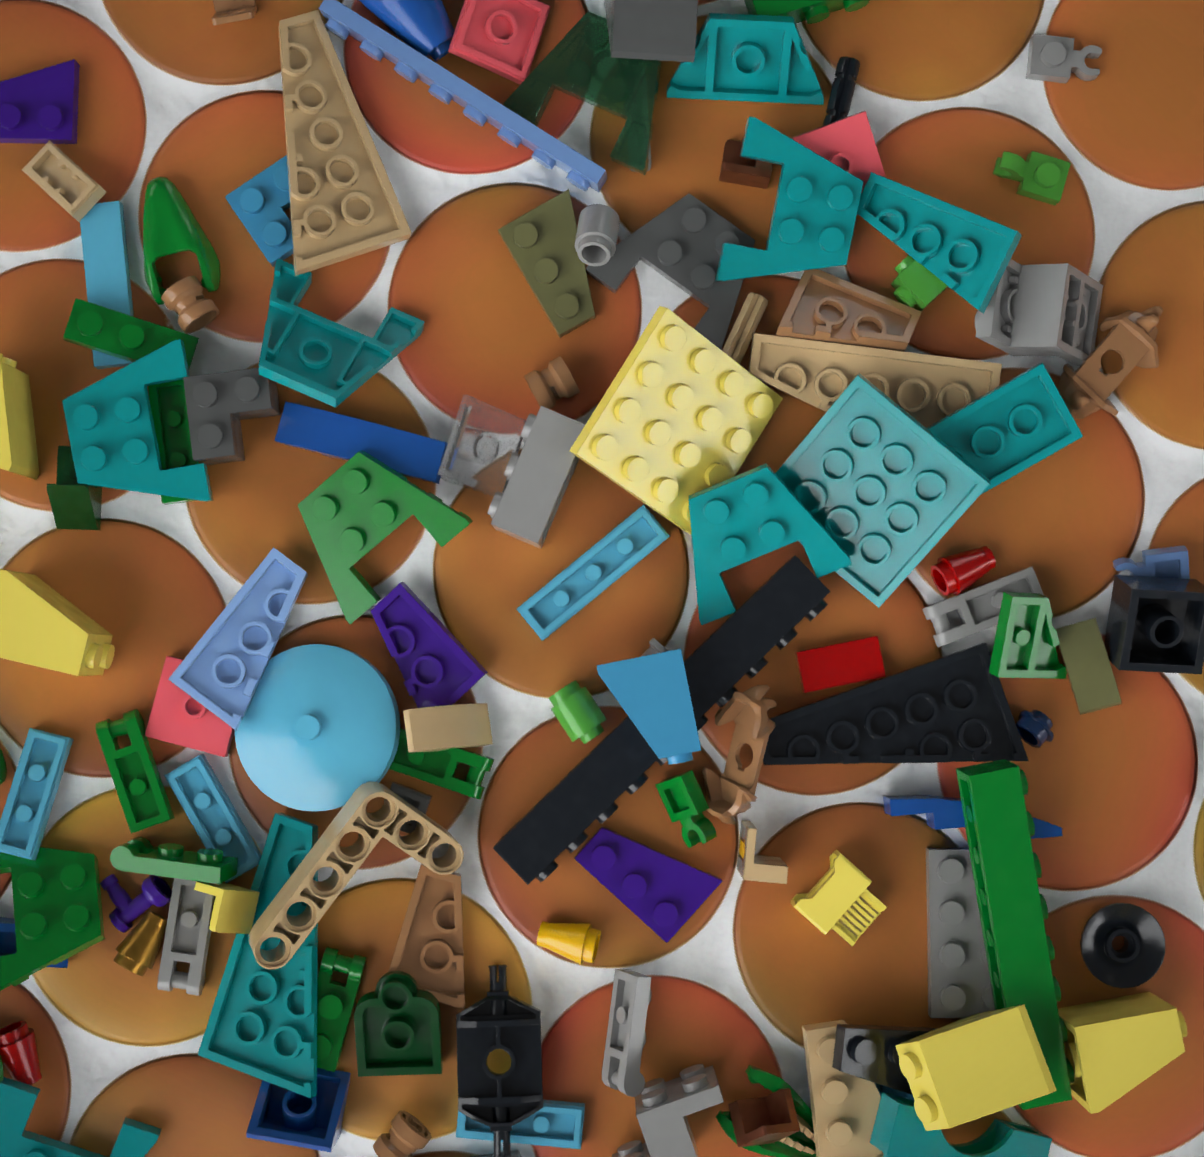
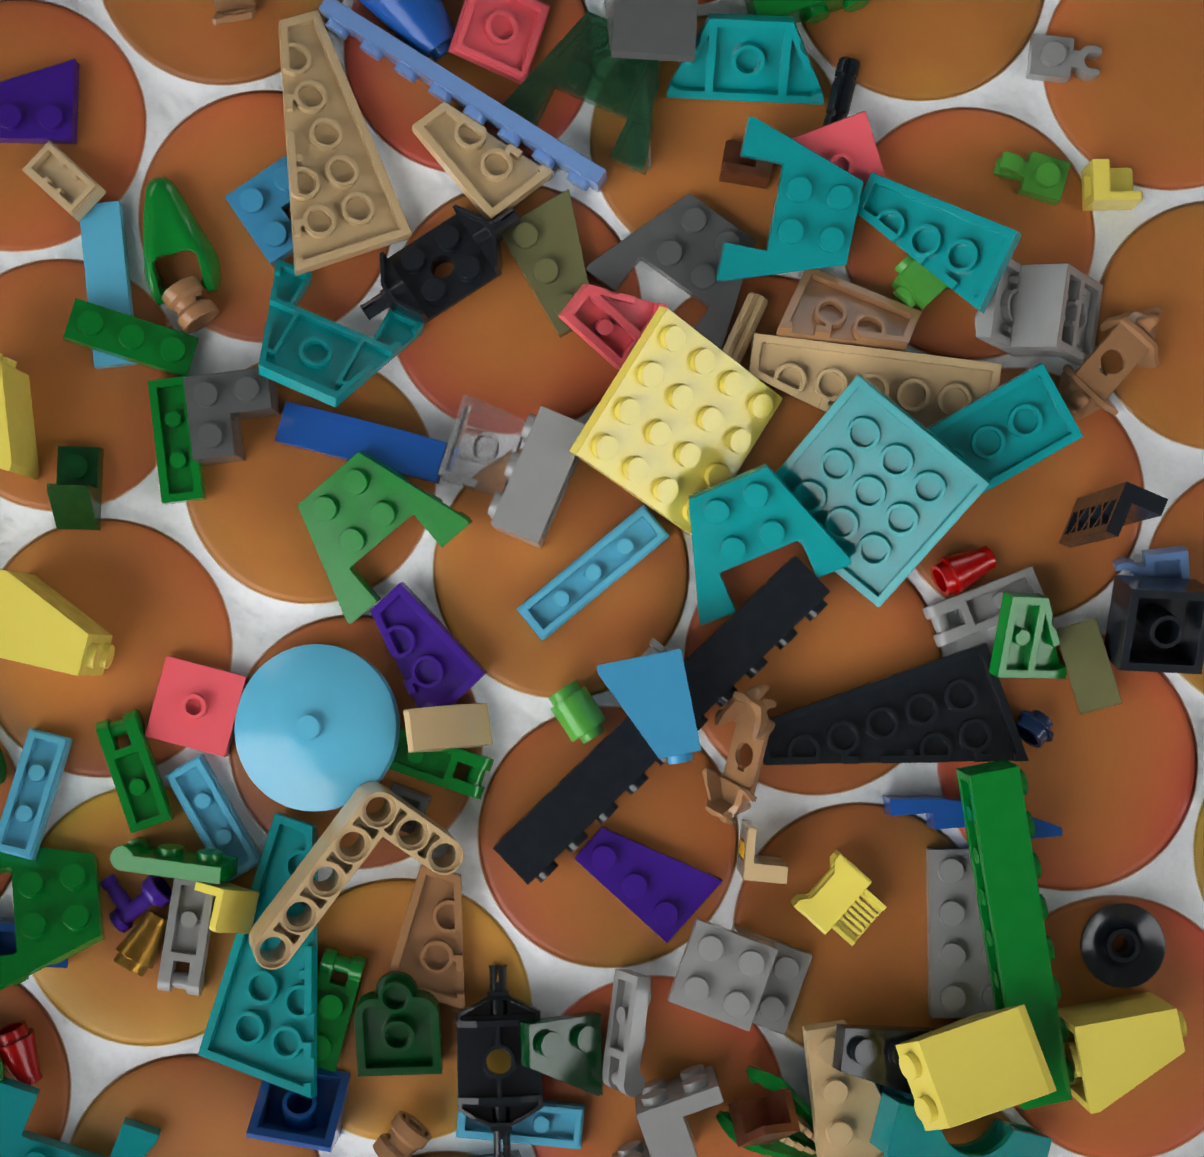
teal wing [62,339,213,502] -> none
light blue wing [168,547,308,731] -> none
medium nougat wheel [524,356,580,409] -> none
yellow cone [537,921,601,965] -> none
light grey brick [575,204,620,266] -> none
green plate [655,770,717,848] -> none
red tile [795,636,886,693] -> none
none -> black plate [360,204,521,324]
none -> tan wing [412,101,554,221]
none -> dark green wing [520,1011,603,1096]
none -> coral wing [558,284,670,370]
none -> light grey bracket [668,918,812,1035]
none -> black fence [1059,482,1168,548]
none -> light yellow panel [1081,159,1143,211]

